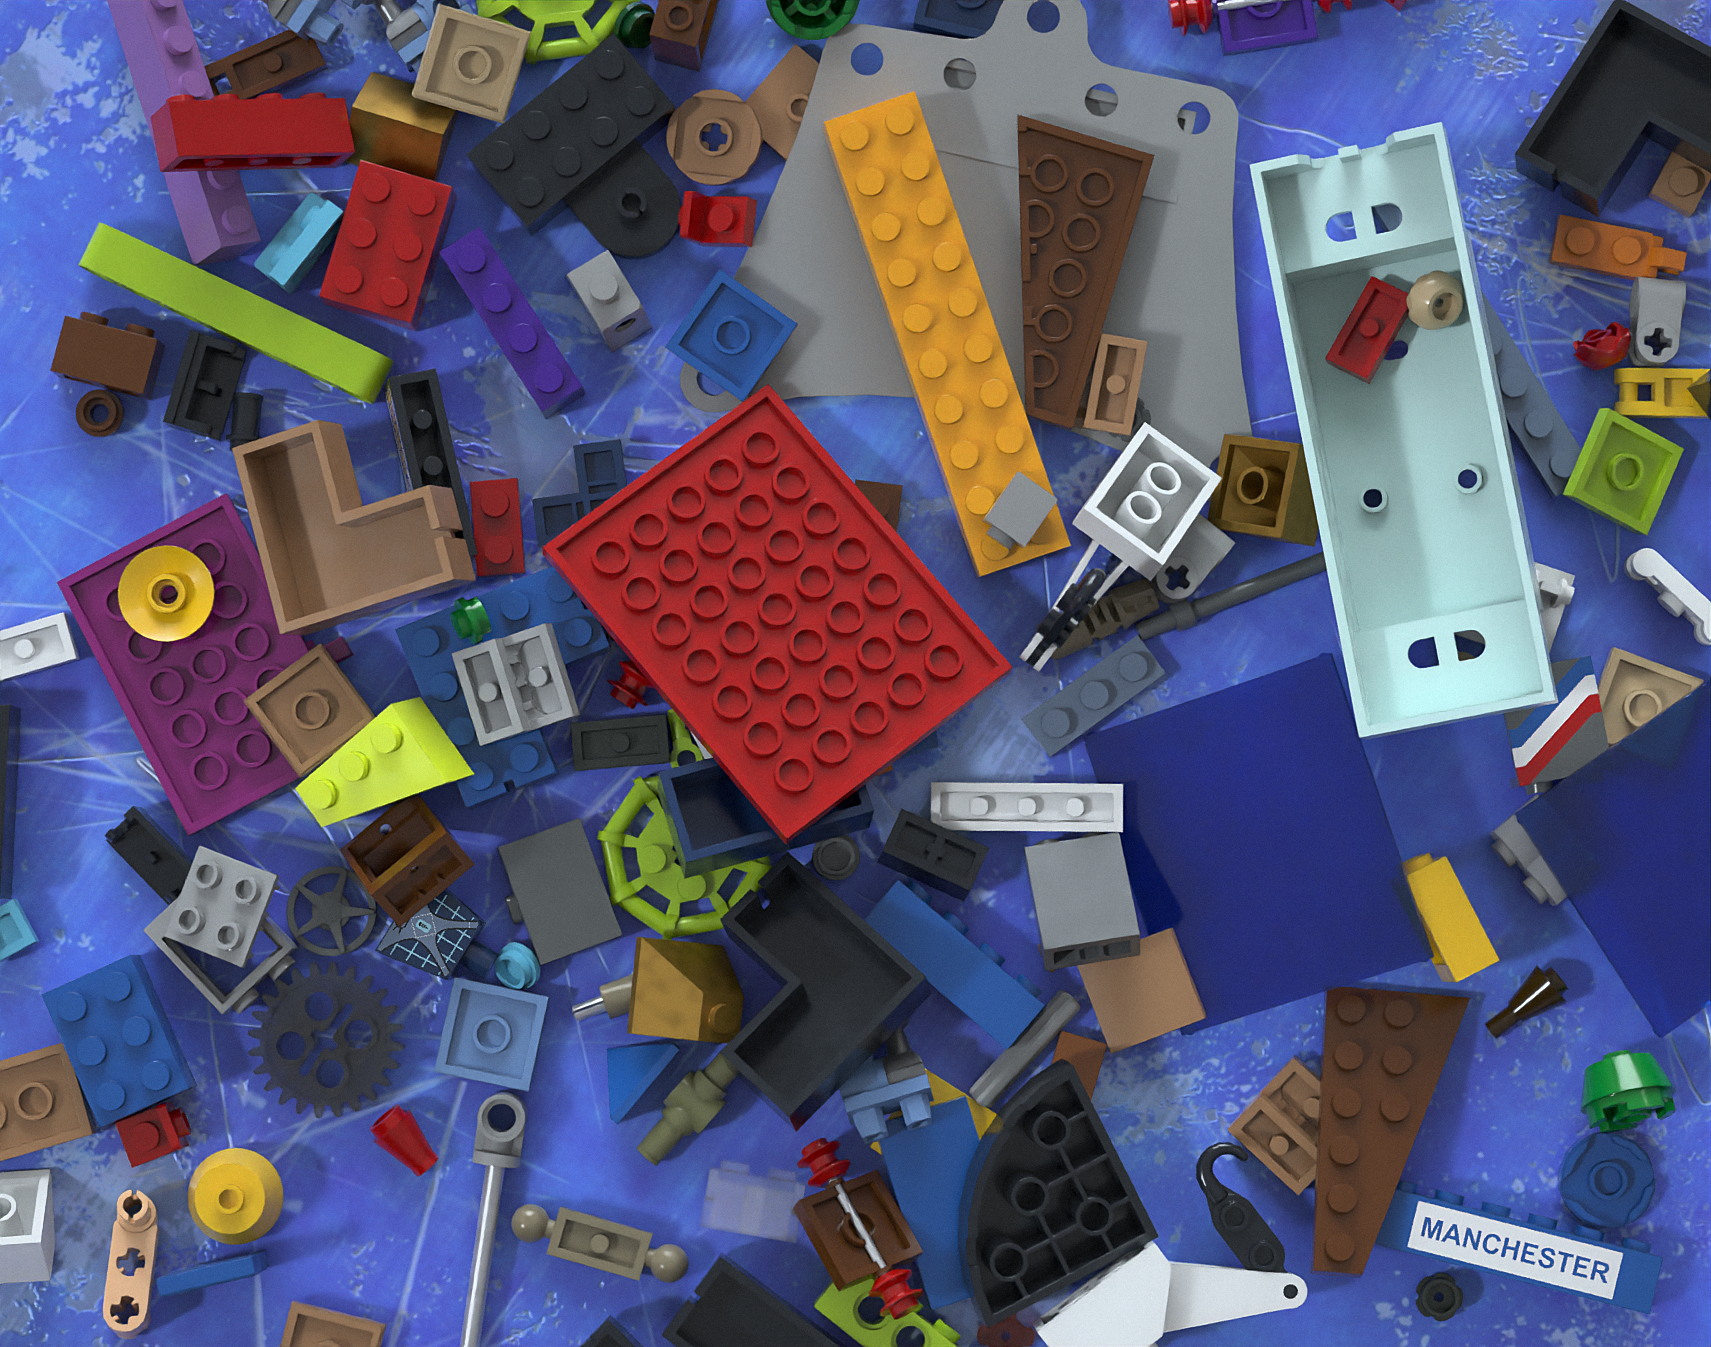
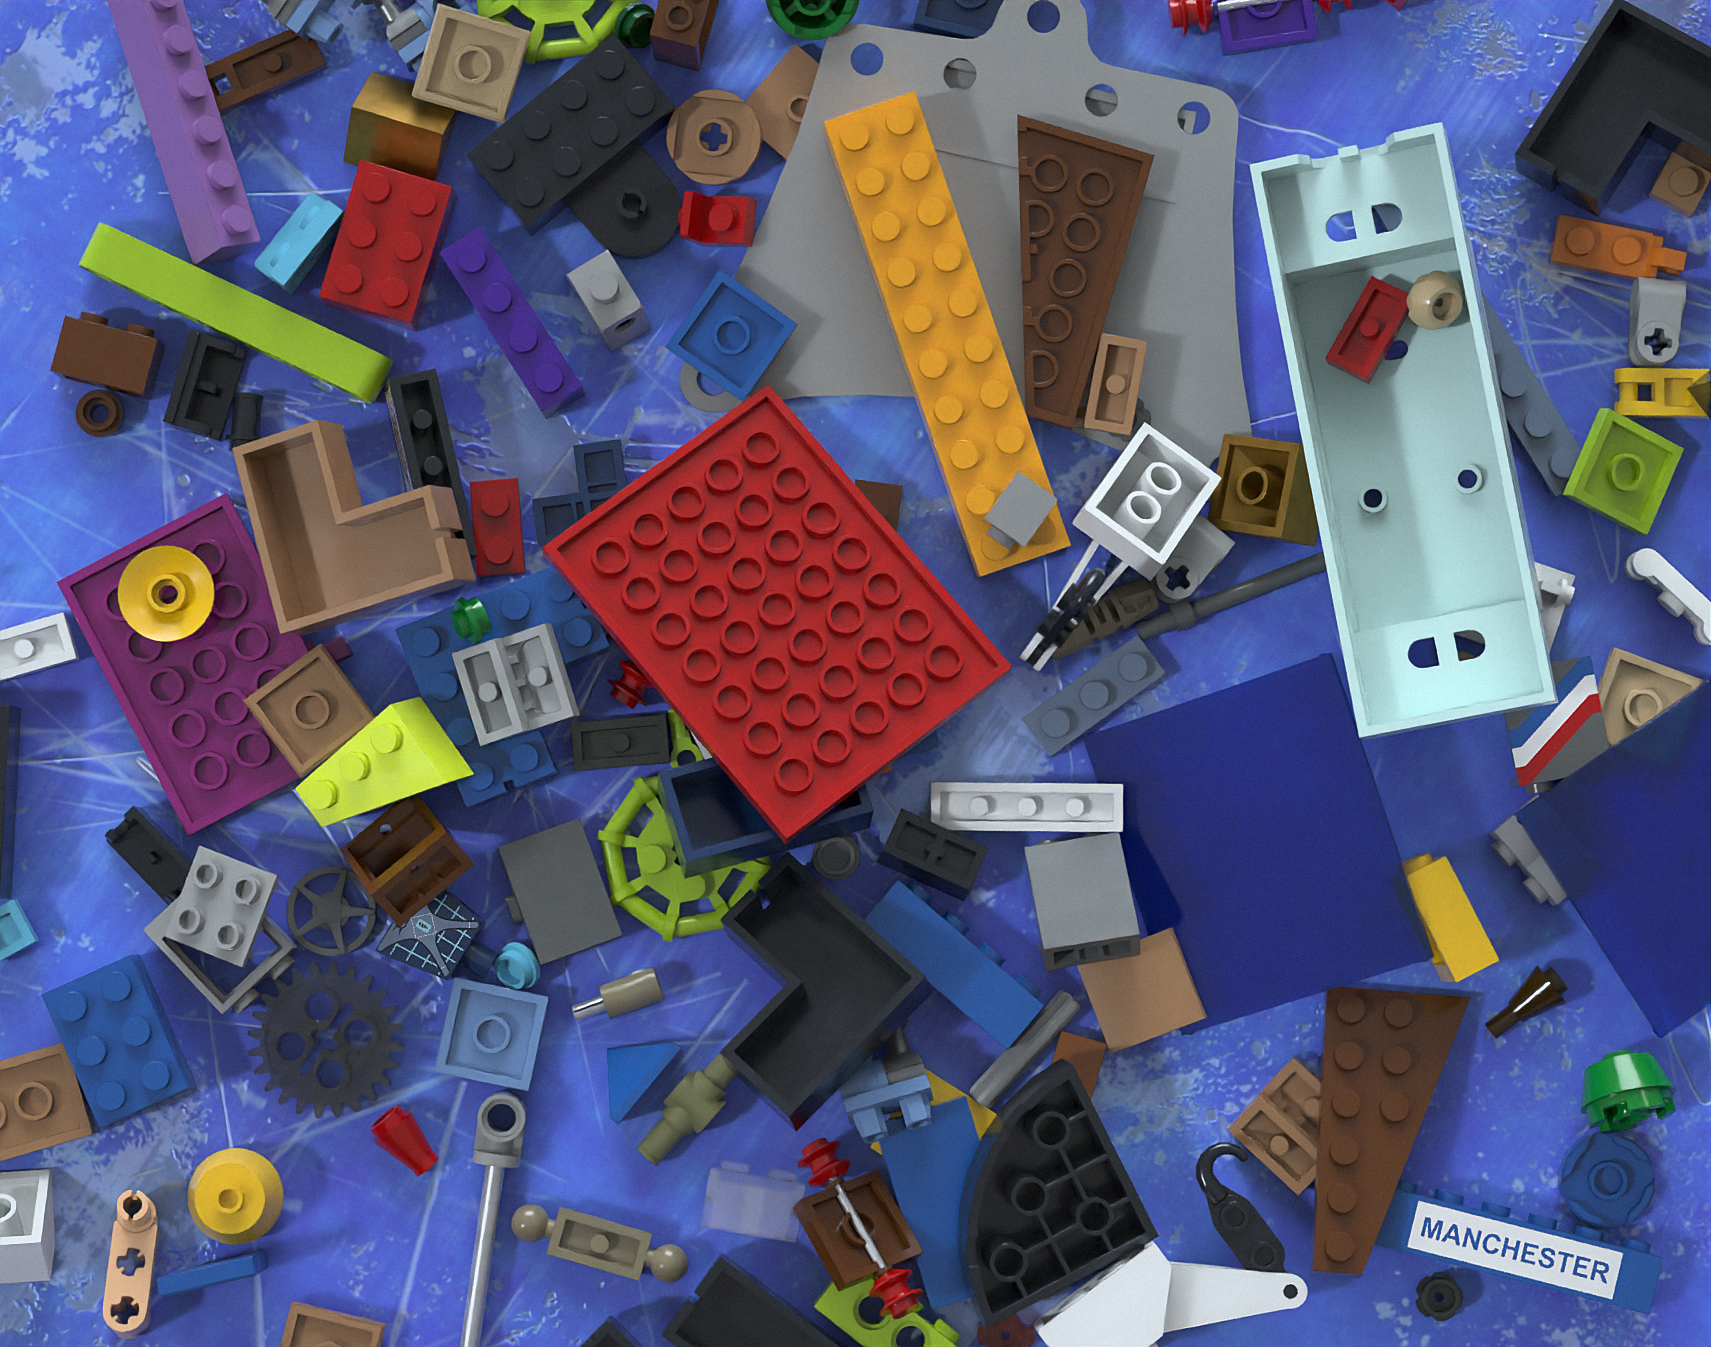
red bracket [115,1101,191,1168] -> none
red brick [150,92,355,172] -> none
pearl gold slope [627,937,744,1043] -> none
red plate [1573,322,1631,370] -> none

